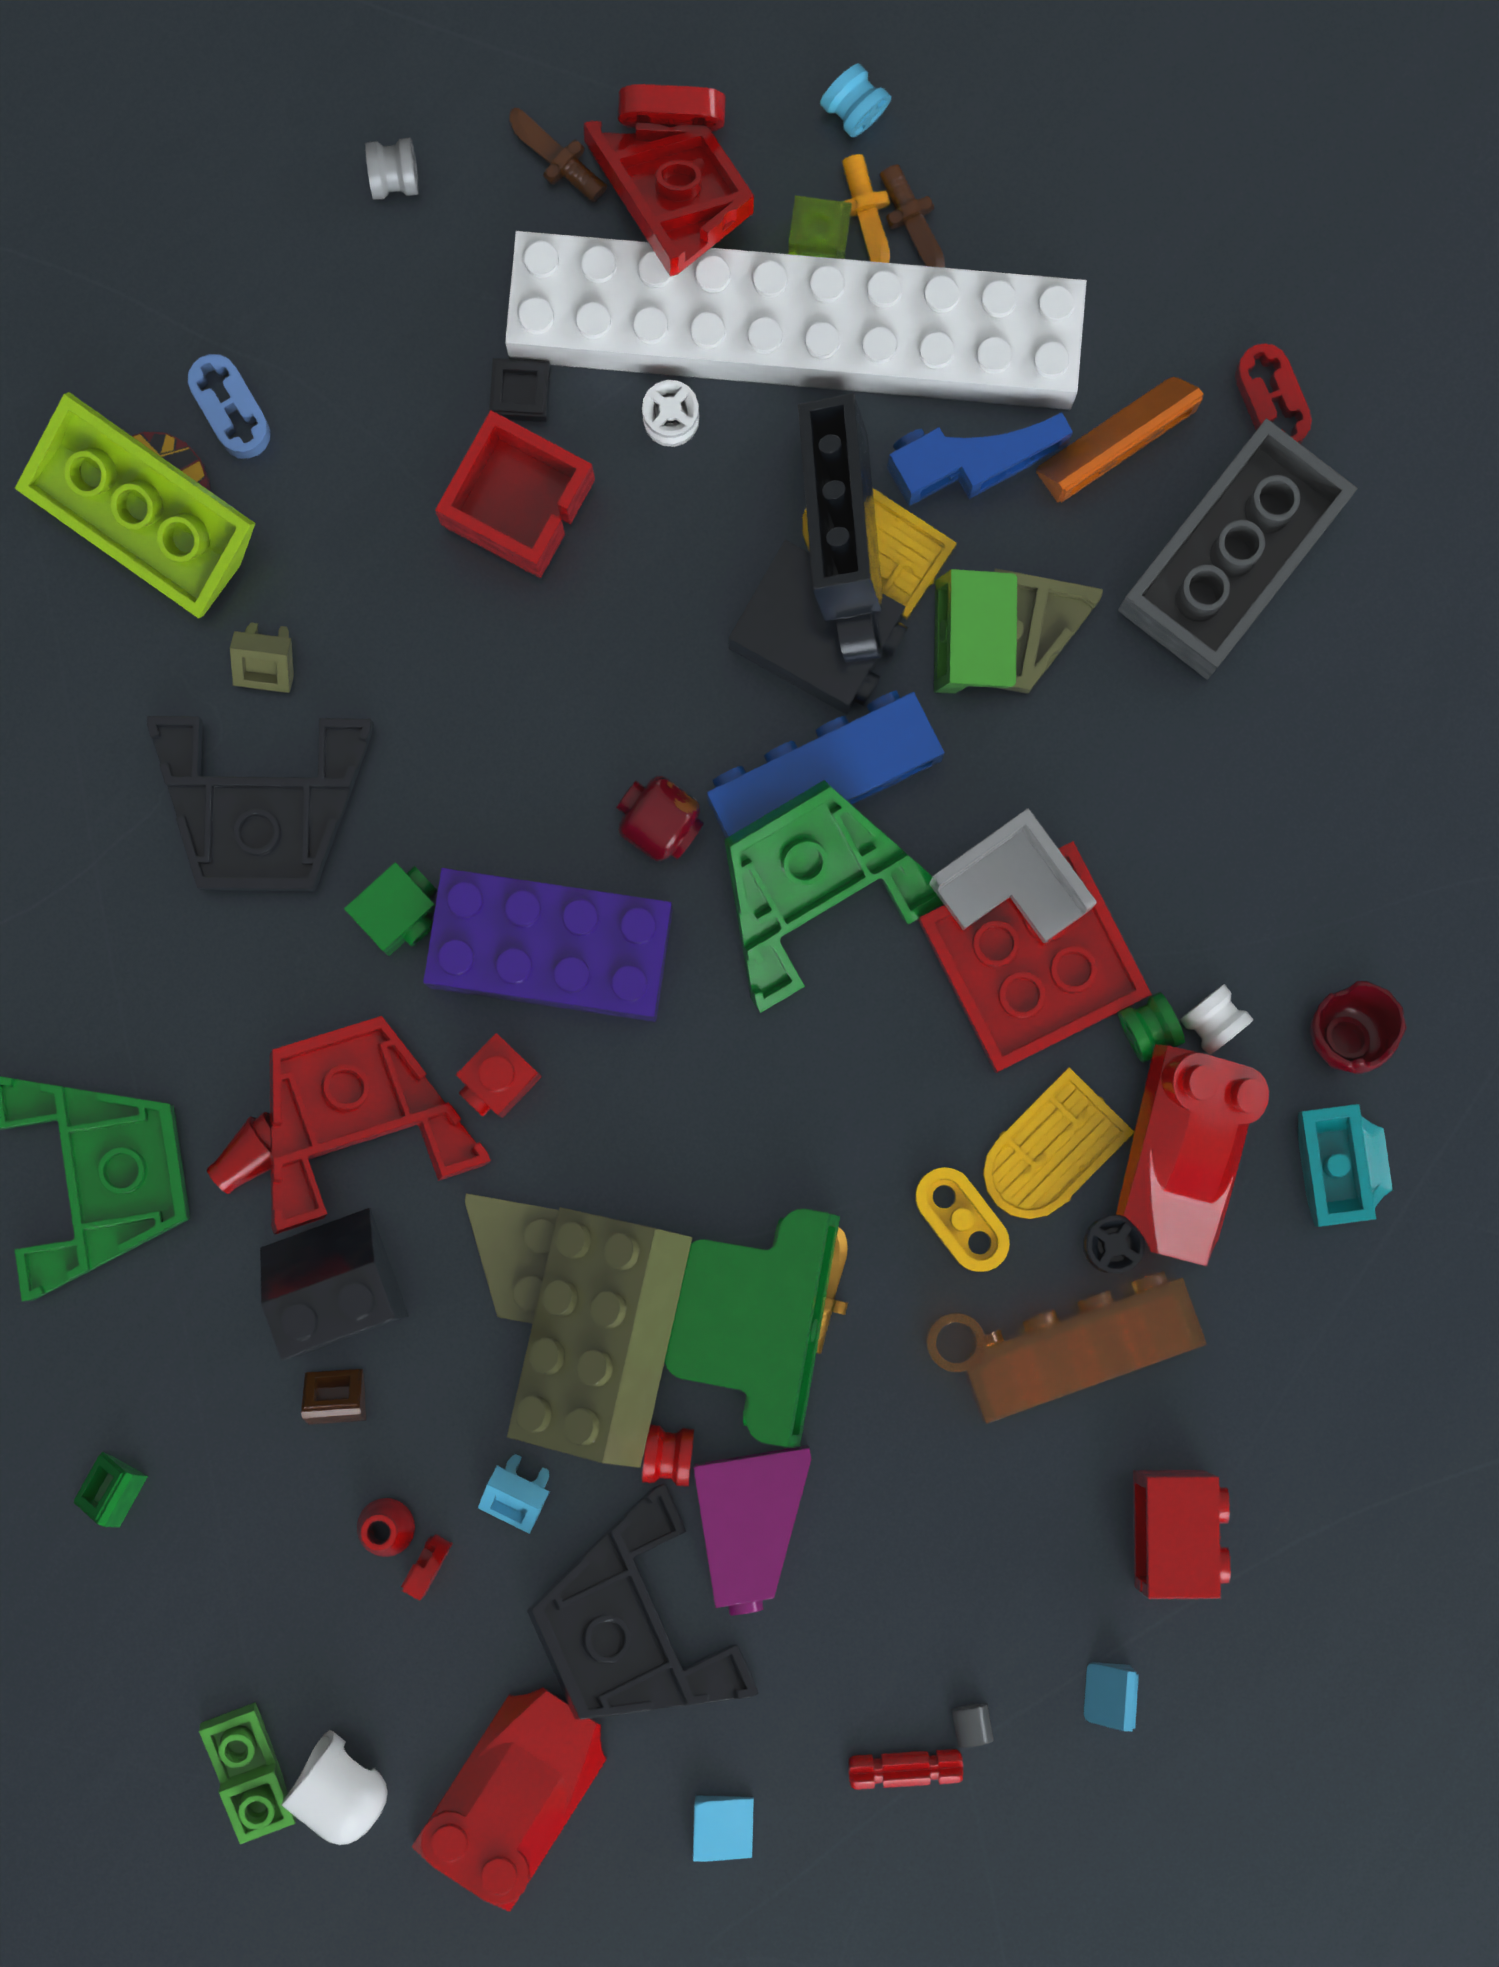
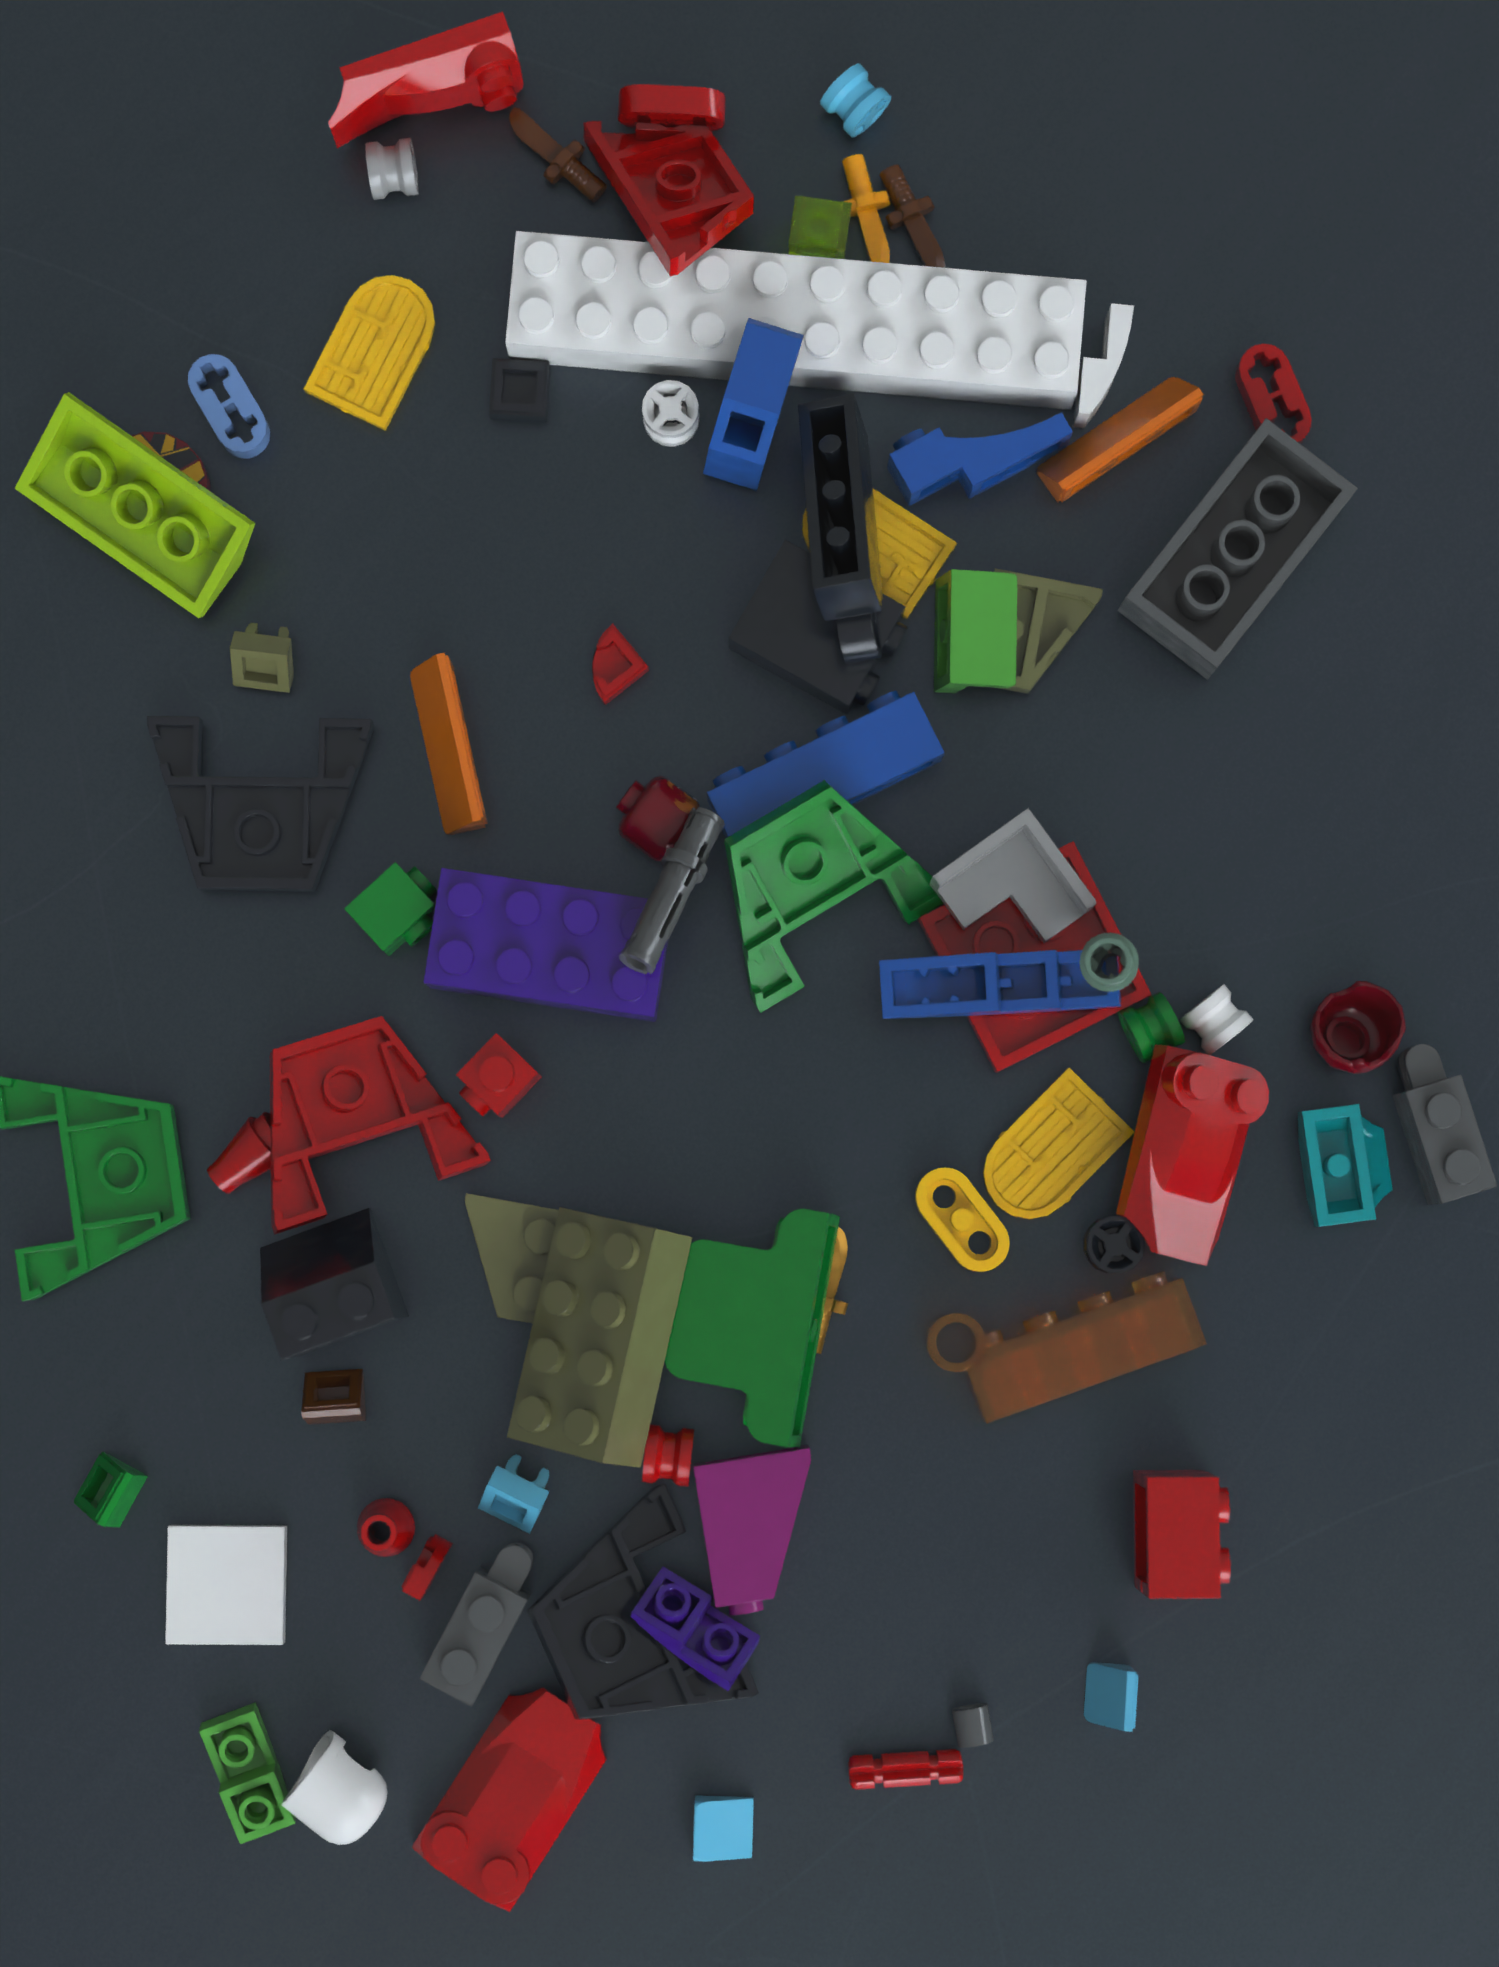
red piece [435,410,595,578] -> none
none -> white tile [165,1525,287,1645]
none -> yellow window [304,275,435,431]
none -> red slope [328,11,524,148]
none -> orange slope [410,652,488,835]
none -> dark grey brick [419,1542,534,1707]
none -> red tile [592,623,649,705]
none -> dark grey pin [619,807,725,974]
none -> dark purple slope [631,1567,760,1691]
none -> blue slope [703,318,804,491]
none -> blue slope [879,950,1121,1019]
none -> white slope [1073,303,1134,428]
none -> sand green cone [1079,933,1139,992]
none -> dark grey brick [1392,1044,1497,1205]

